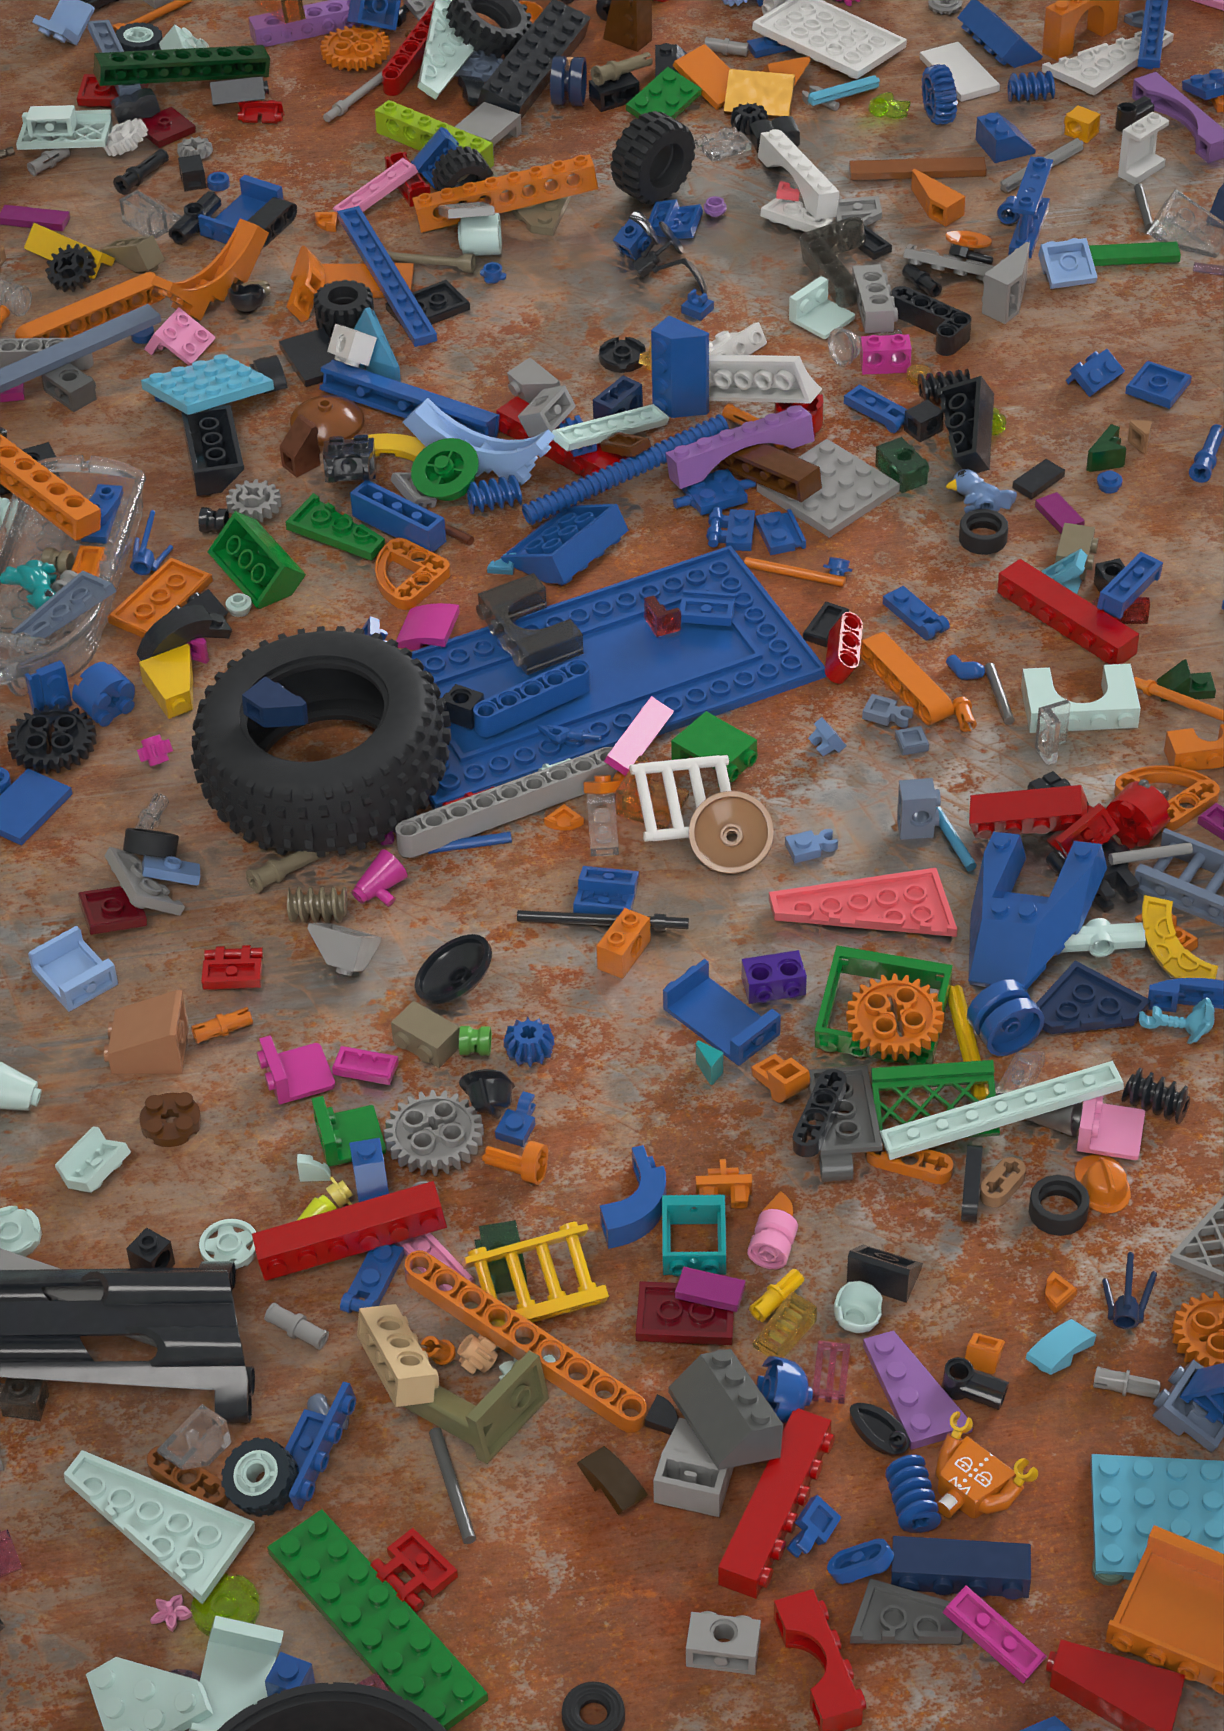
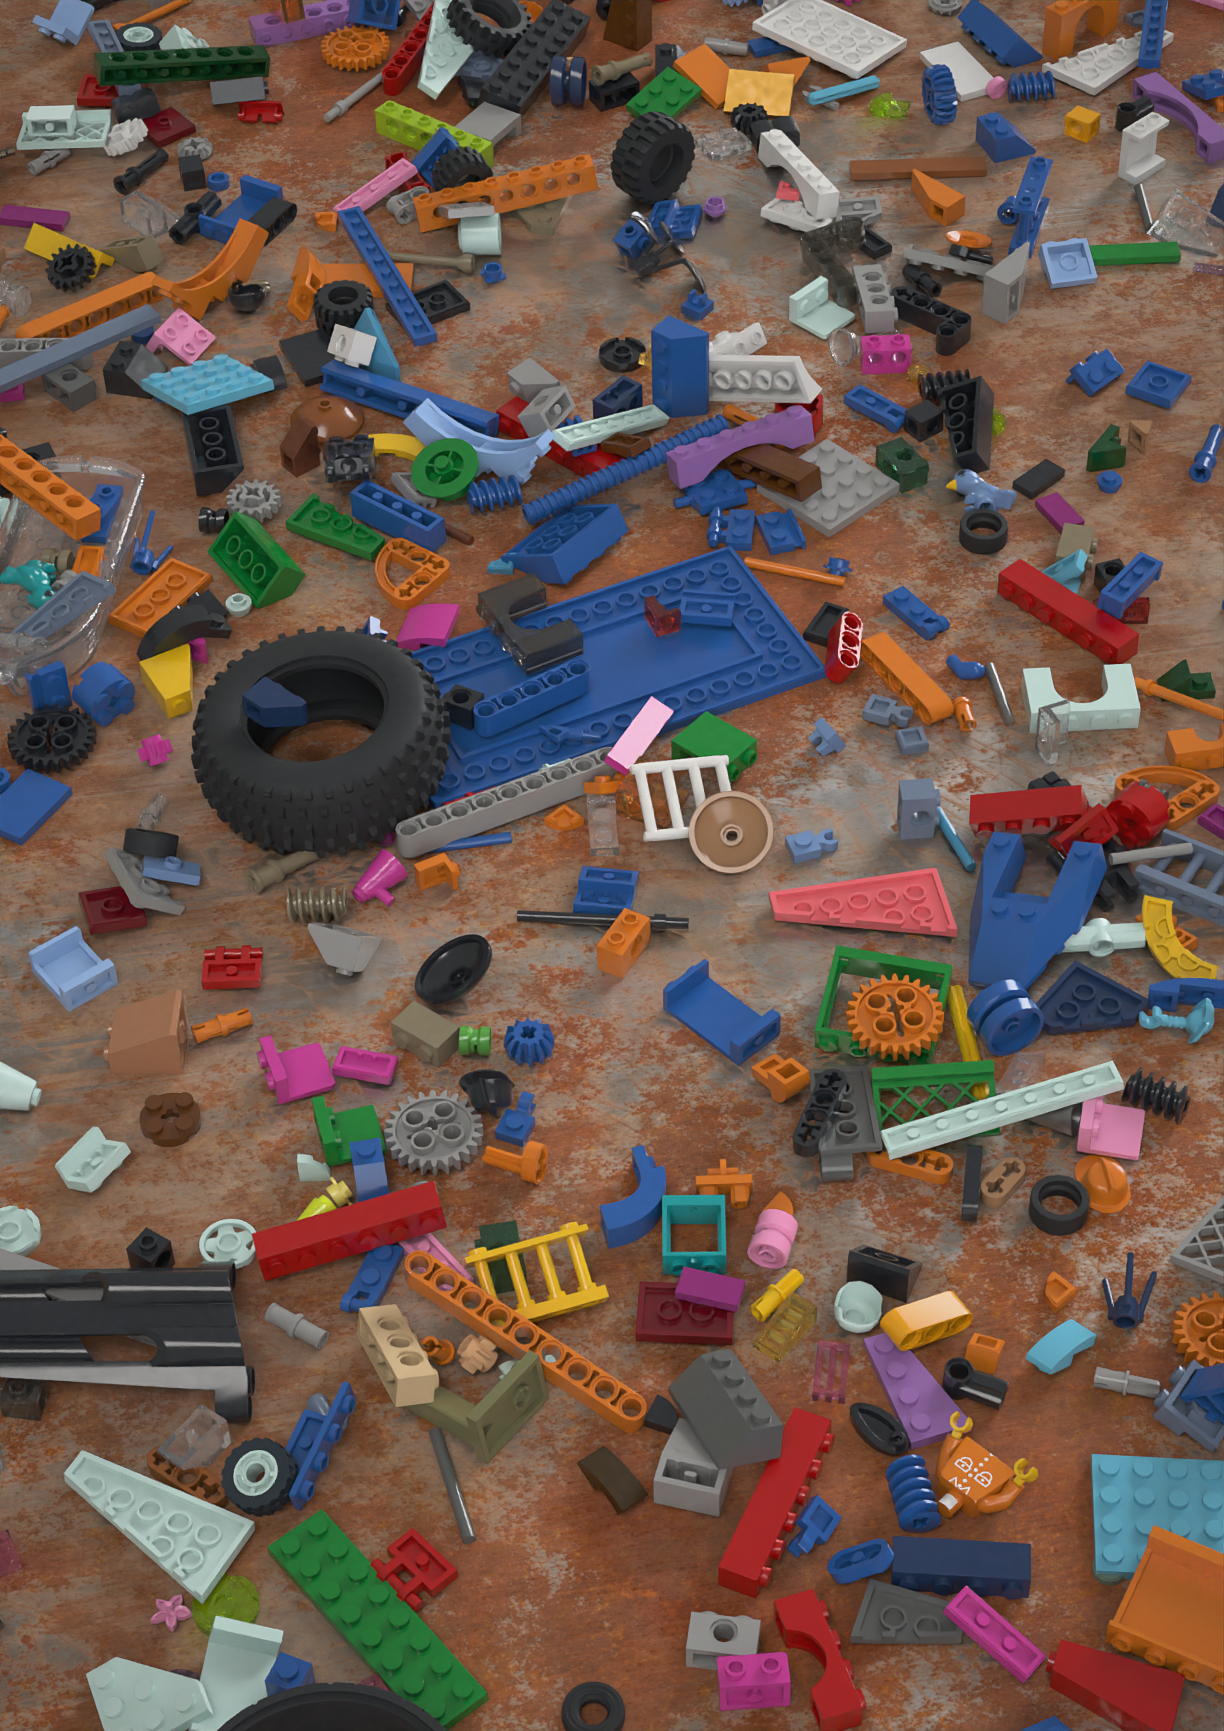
teal slope [696,1040,723,1085] -> none
dark purple brick [741,950,807,1004] -> none
blue cylinder [756,1356,813,1423] -> none
light grey axle [1000,138,1084,193] -> none
none -> black slope [103,341,168,400]
none -> light grey piece [386,186,430,224]
none -> orange bracket [414,853,460,891]
none -> dark pink bracket [717,1652,791,1711]
none -> light orange beam [880,1291,973,1351]
none -> bright pink tile [985,76,1008,99]

